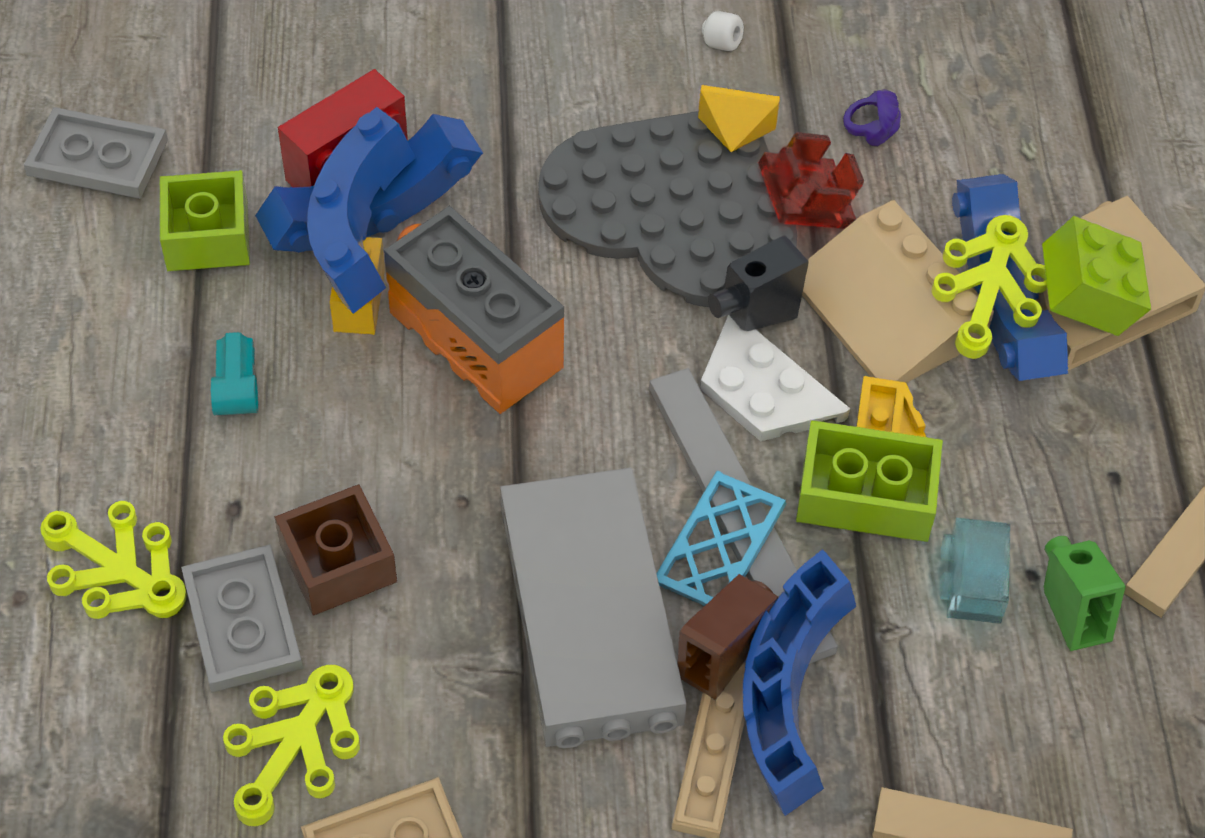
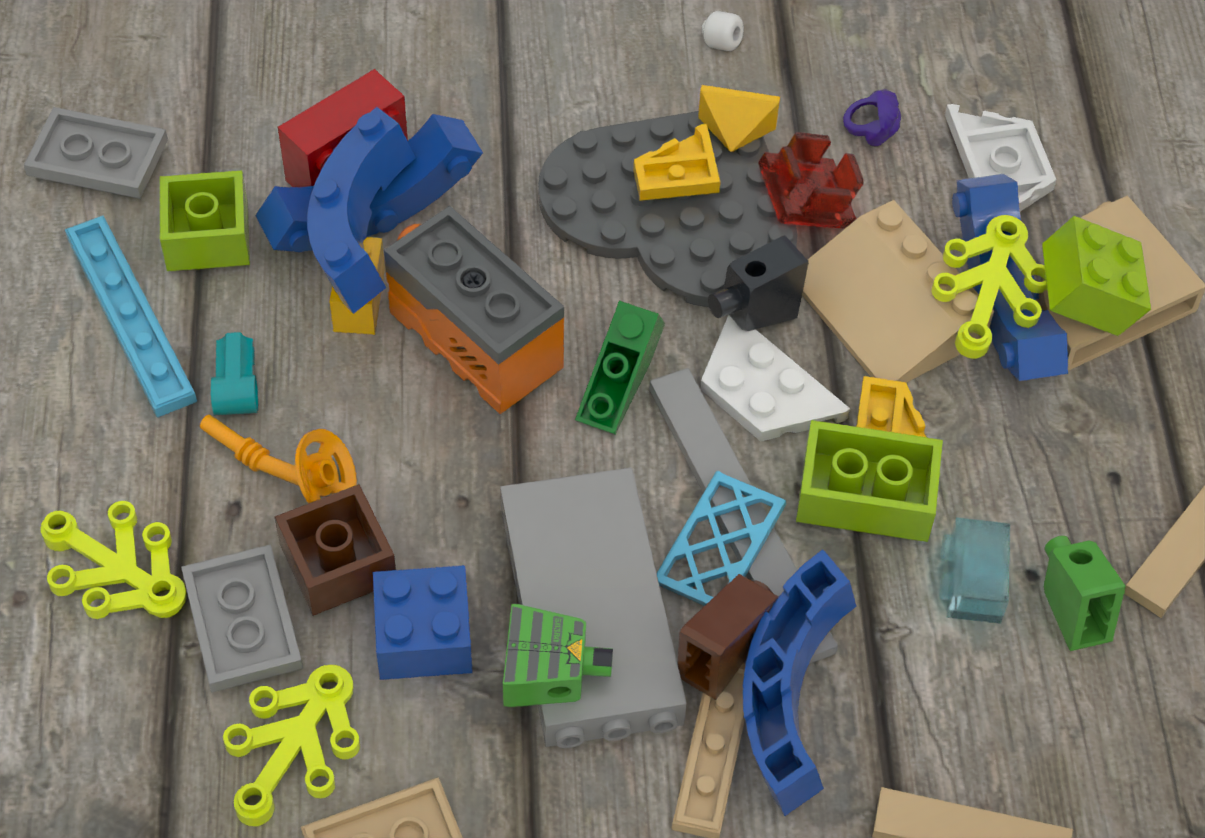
none -> medium azure tile [65,216,197,418]
none -> light orange dish [200,414,357,503]
none -> blue brick [373,565,473,680]
none -> bright green torso [503,604,613,707]
none -> green slope [575,300,665,435]
none -> yellow wing [633,124,720,201]
none -> white wing [945,104,1056,211]

